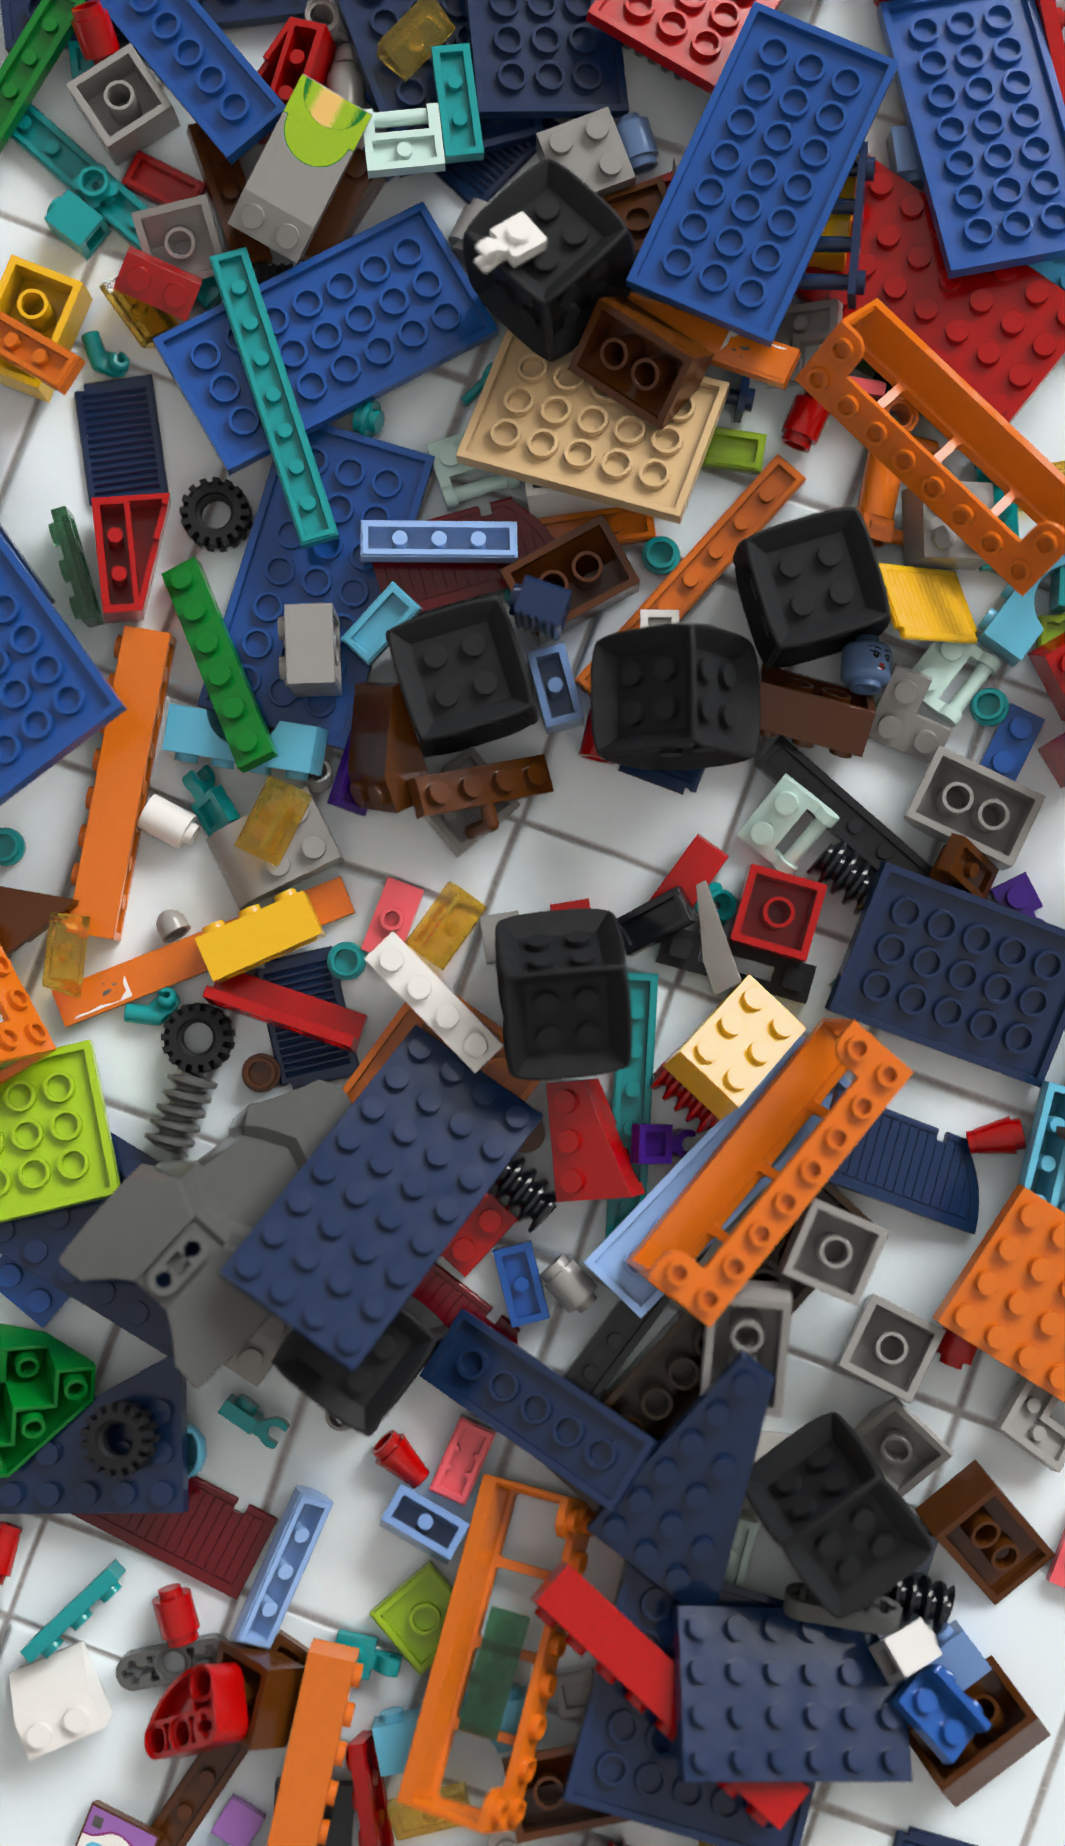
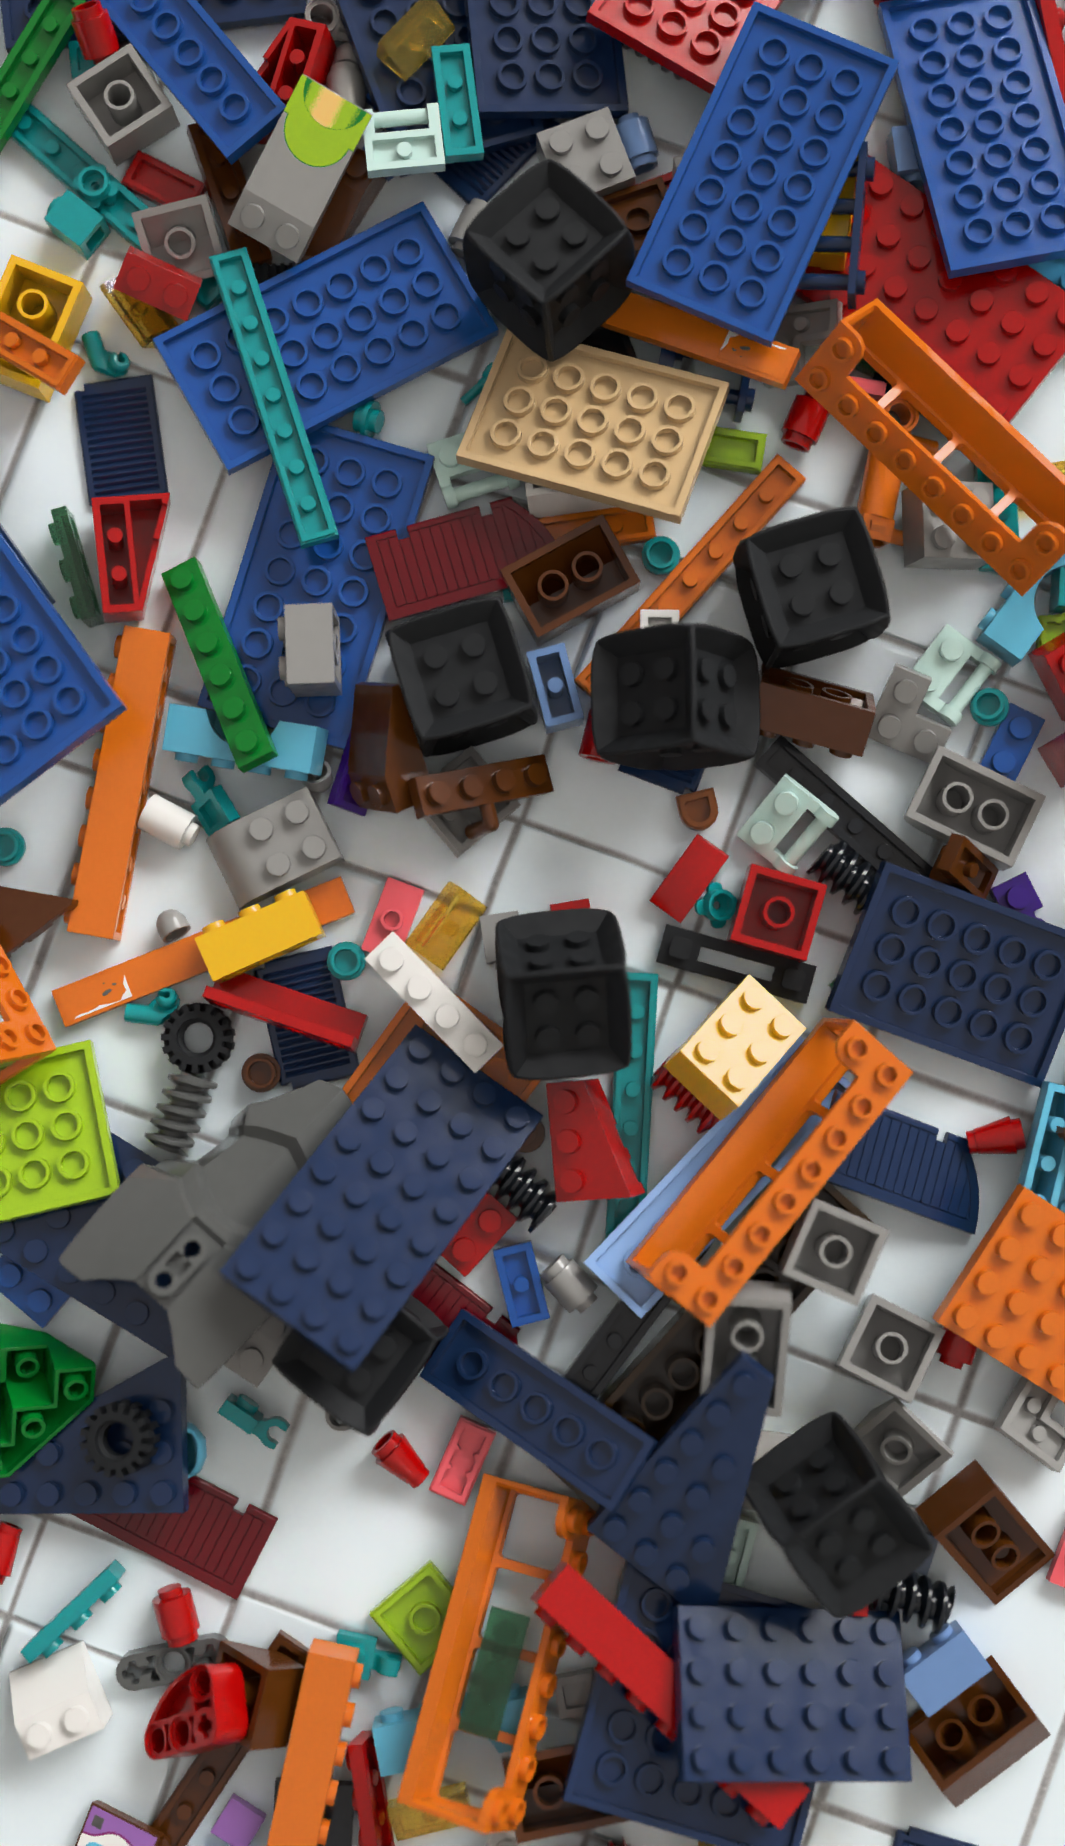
clear yellow slope [42,912,90,998] -> none
black tyre [179,477,253,552] -> none
light blue brick [231,1485,334,1650] -> none
clear yellow slope [234,775,312,866] -> none
medium azure tile [340,581,423,666] -> none
light blue brick [360,520,518,563] -> none
medium blue brick [379,1484,470,1565] -> none
white plate [474,211,547,273] -> none
dark blue brick [508,575,572,642] -> none
reddish brown slope [568,295,714,430] -> none
black tile [617,886,698,956] -> none
dark purple plate [630,1123,696,1164] -> none
white sticker [696,881,741,994] -> none
dark grey beam [782,1582,902,1635] -> none
medium blue head [840,634,892,695] -> none
brick [868,1617,943,1685] -> none
yellow window [879,563,978,644] -> none
blue bracket [890,1664,992,1764] -> none
none -> dark orange tile [675,787,718,831]

